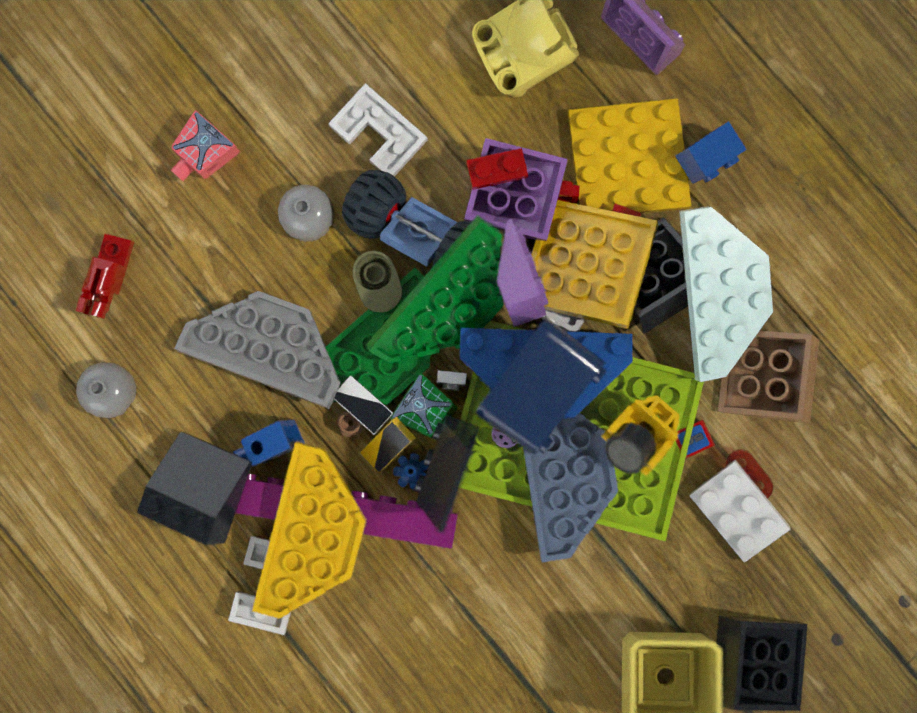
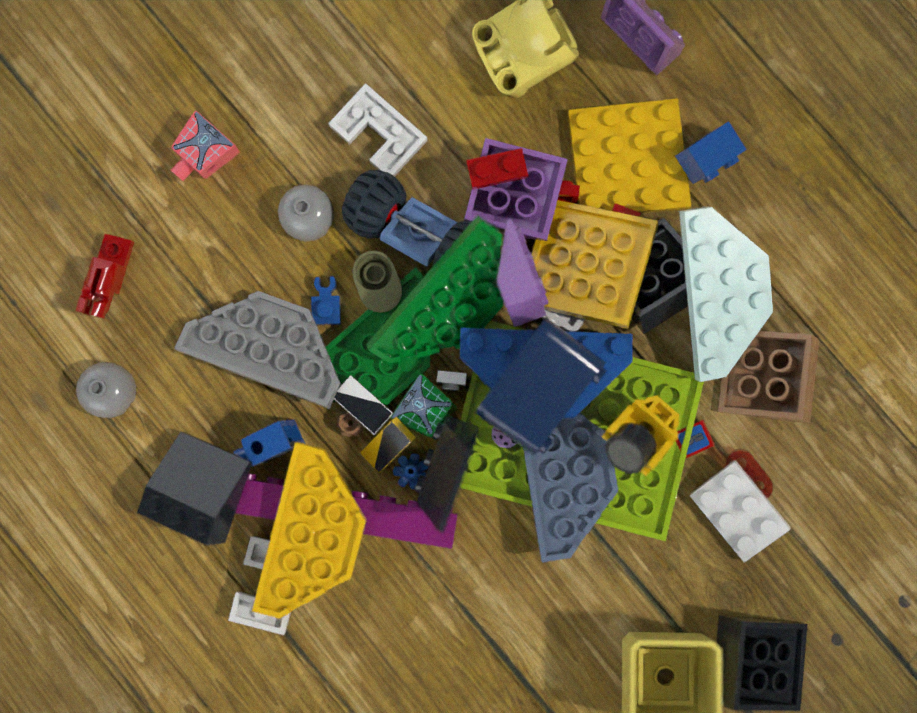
none -> blue plate [311,276,341,326]

